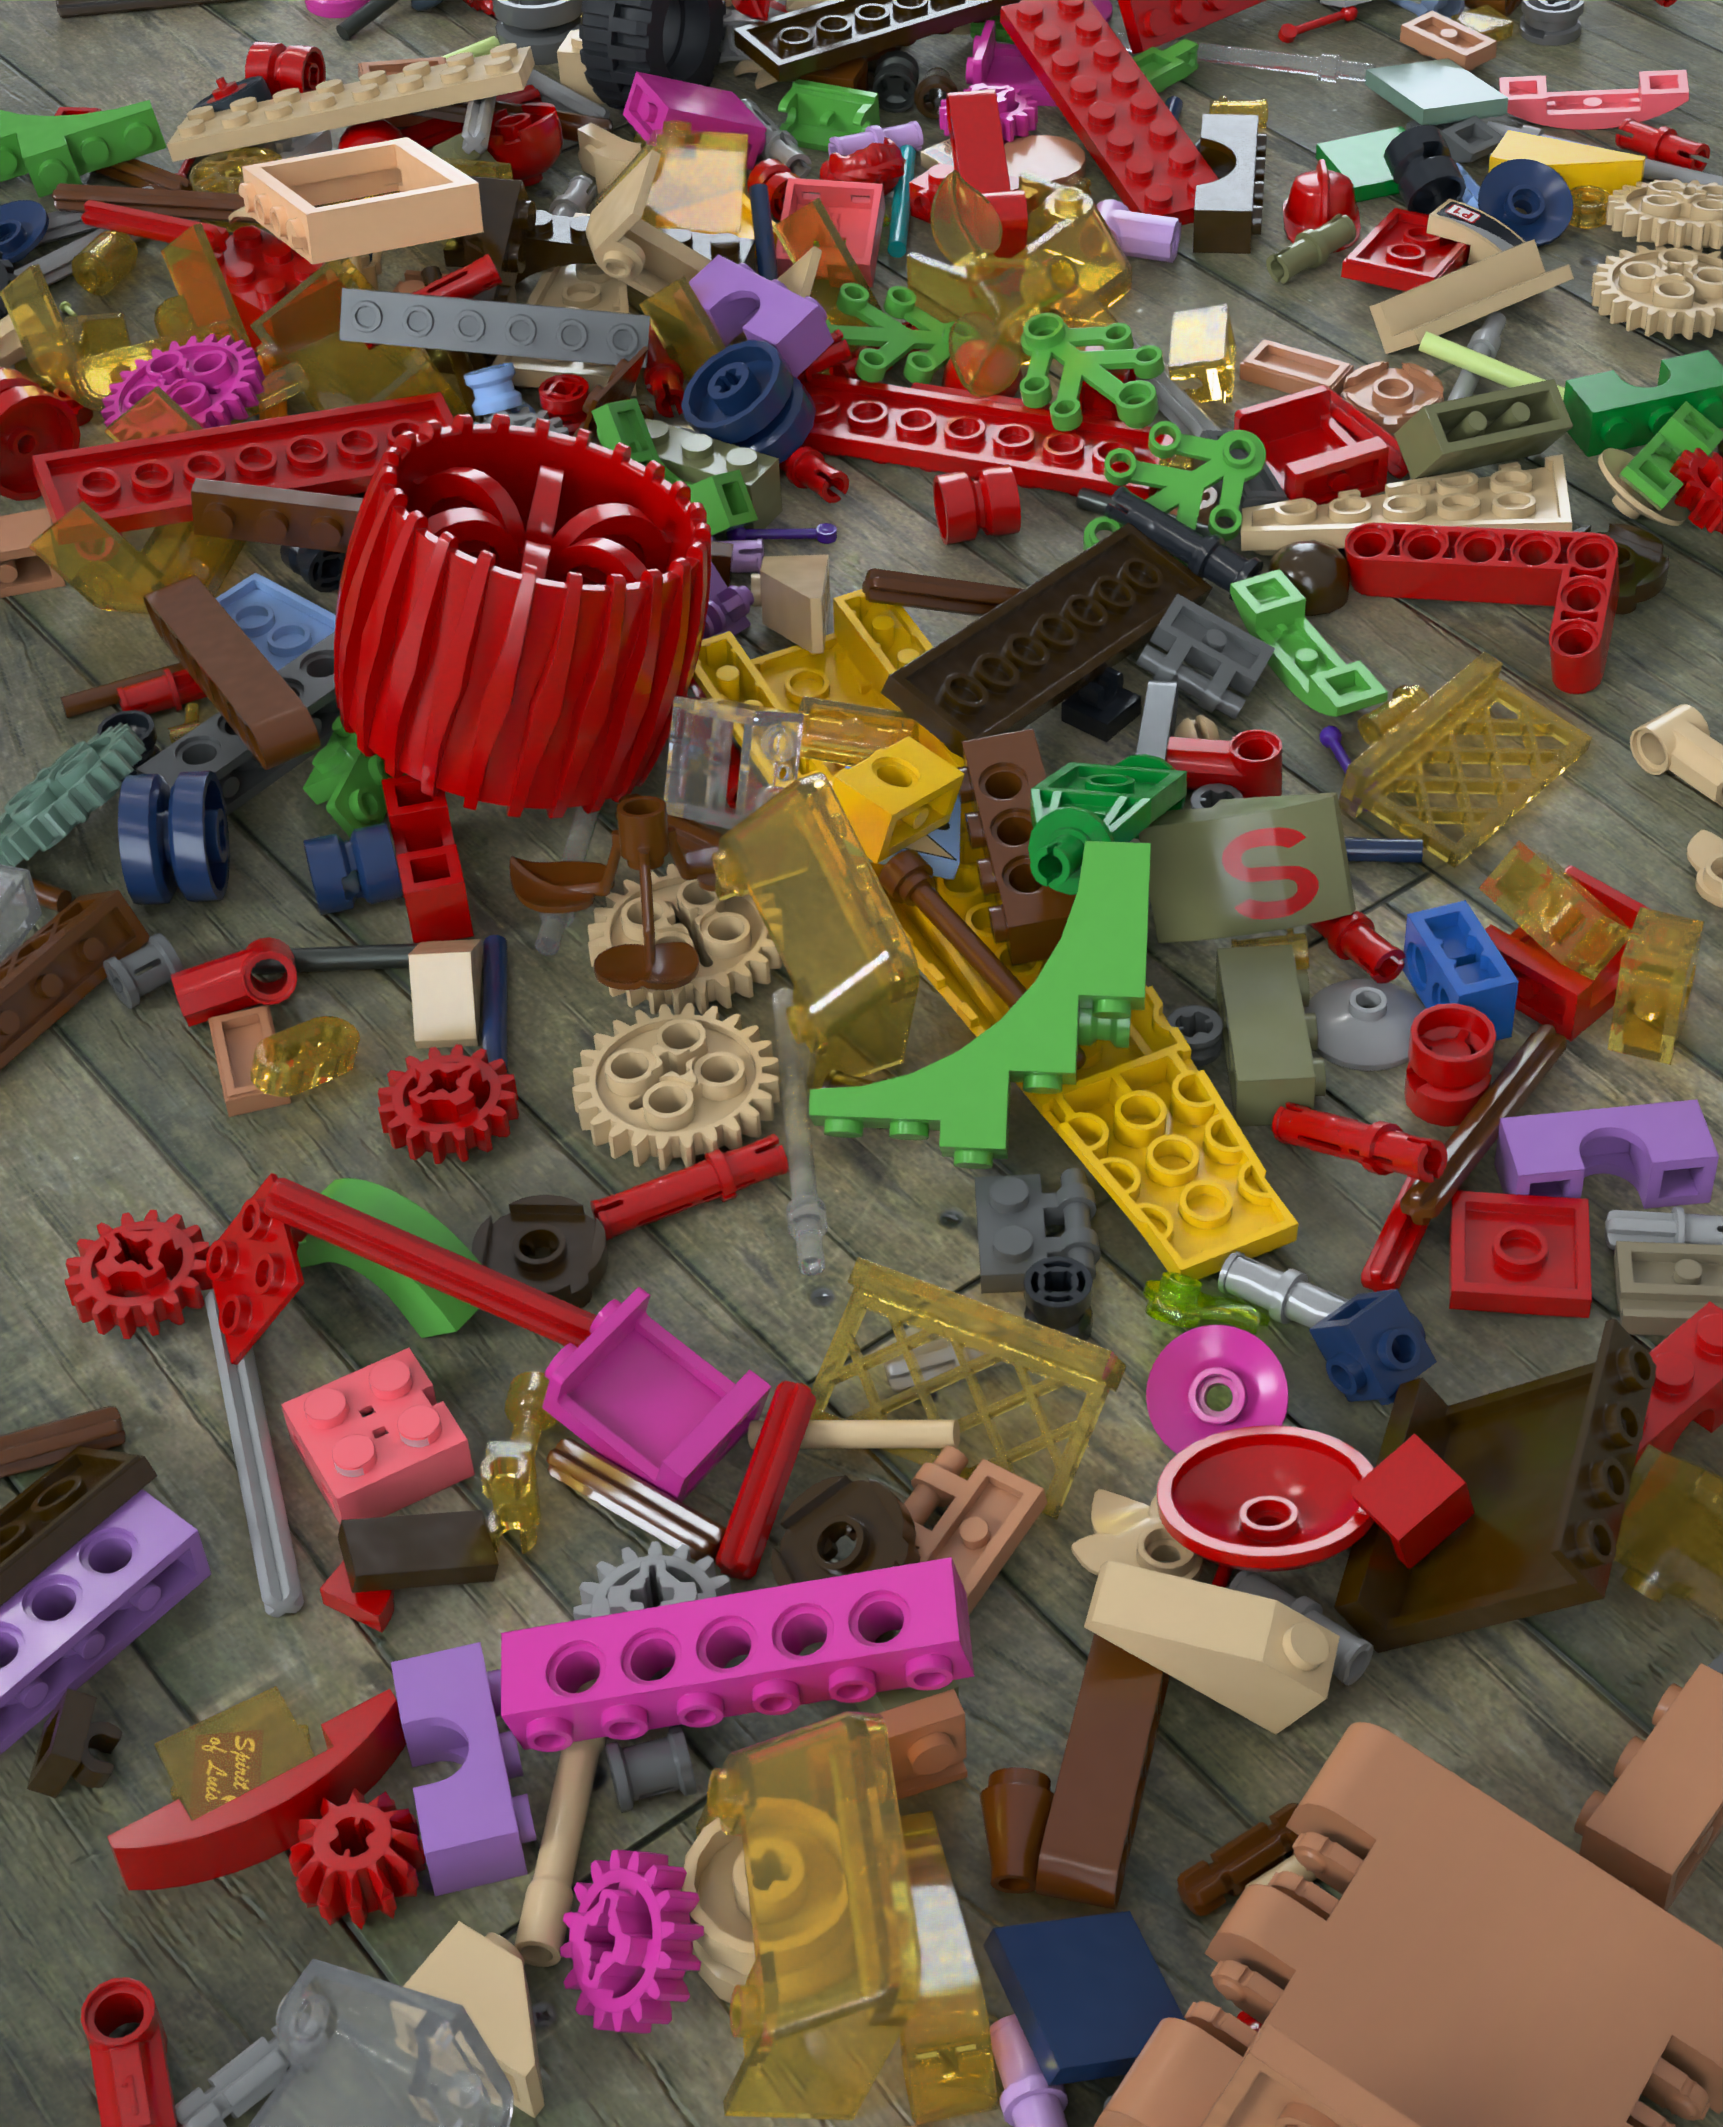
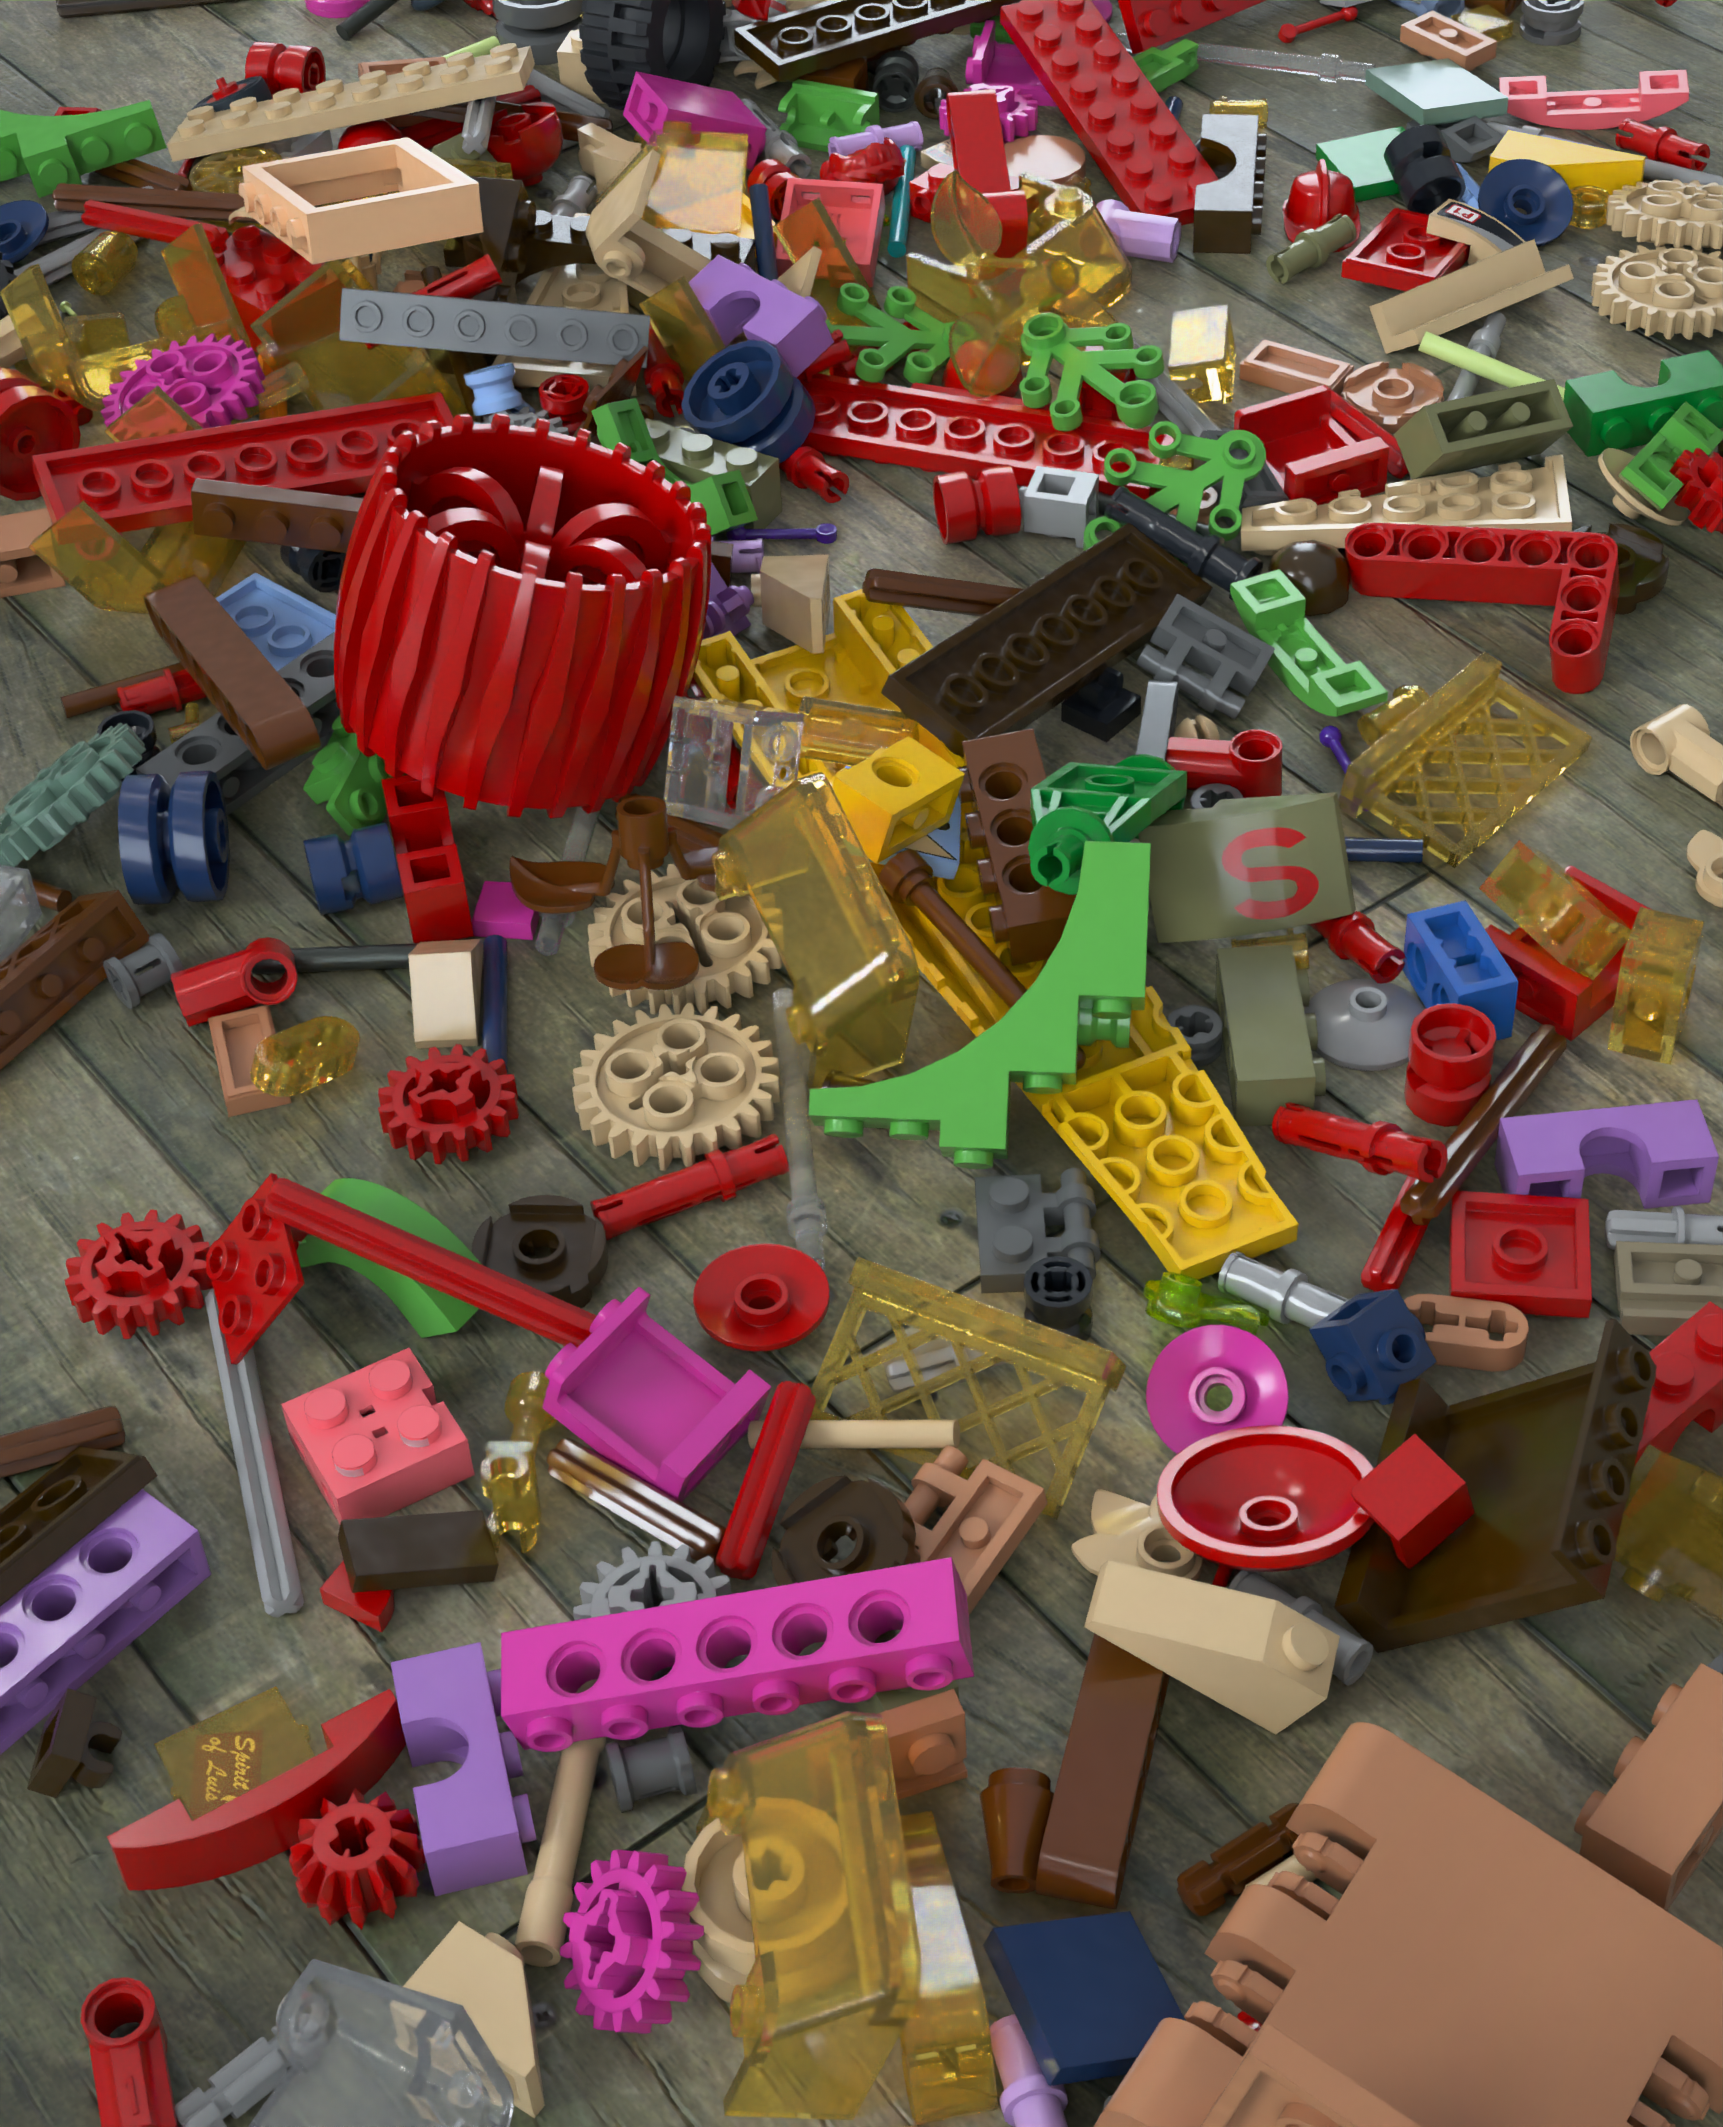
none -> dark pink tile [471,881,541,940]
none -> red dish [693,1243,830,1351]
none -> light grey brick [1019,466,1099,548]
none -> nougat beam [1404,1294,1529,1372]

